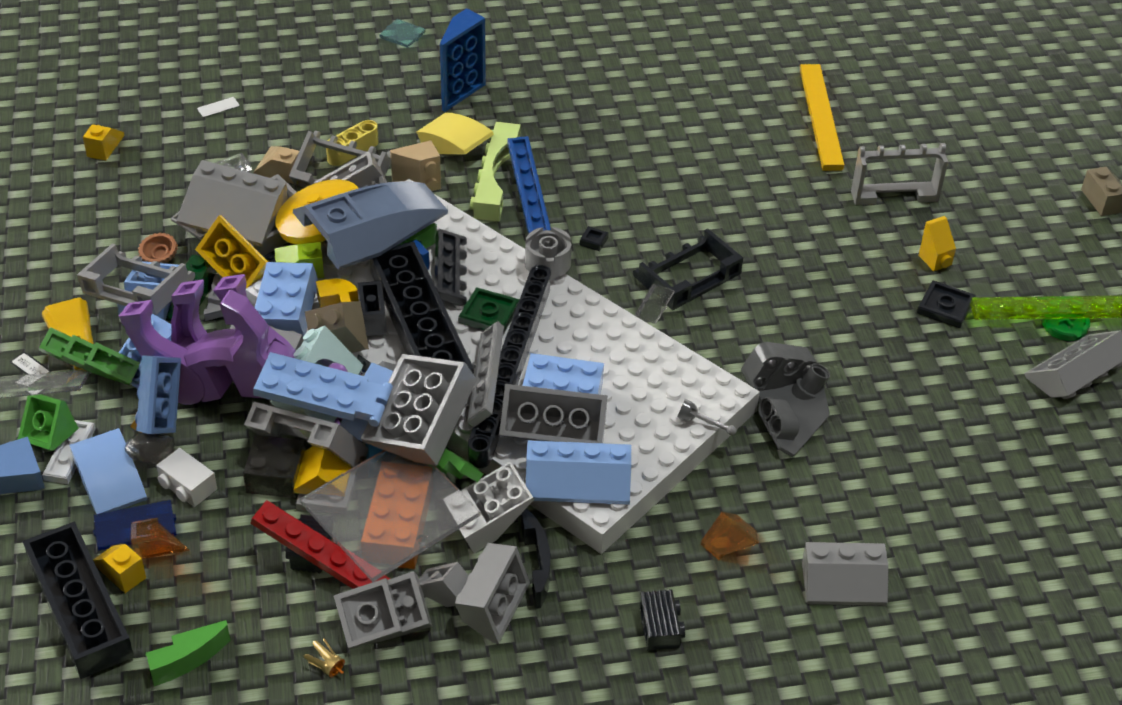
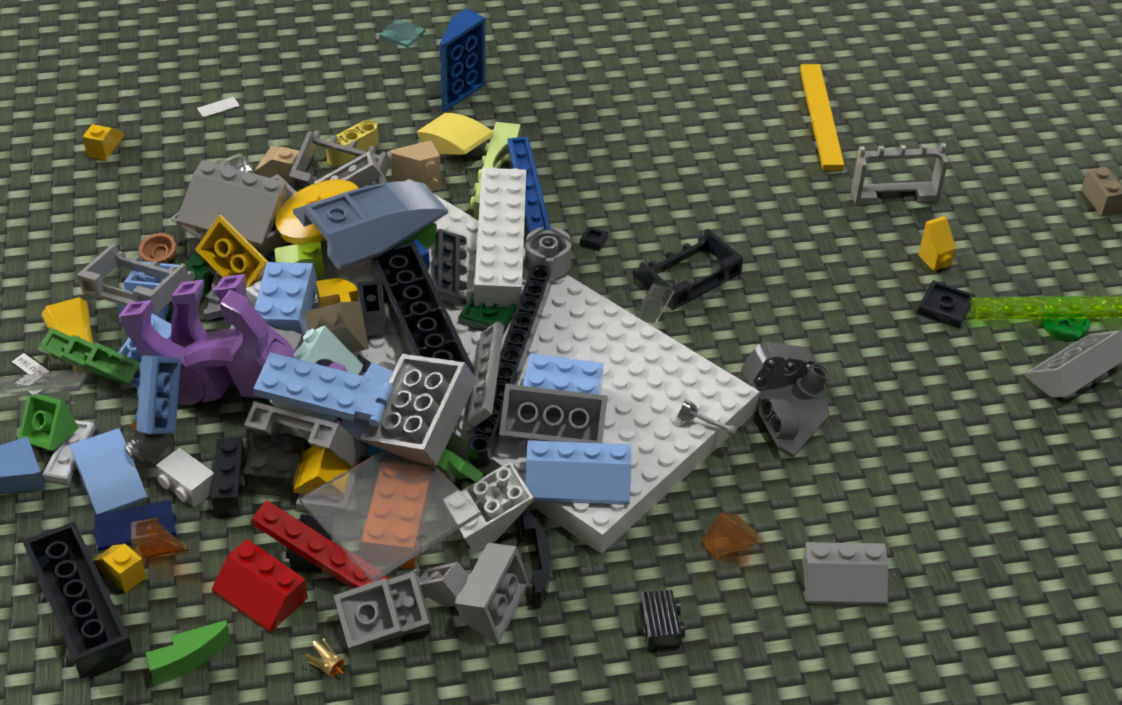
none -> black brick [211,438,246,518]
none -> red slope [211,539,308,633]
none -> white brick [474,167,526,307]

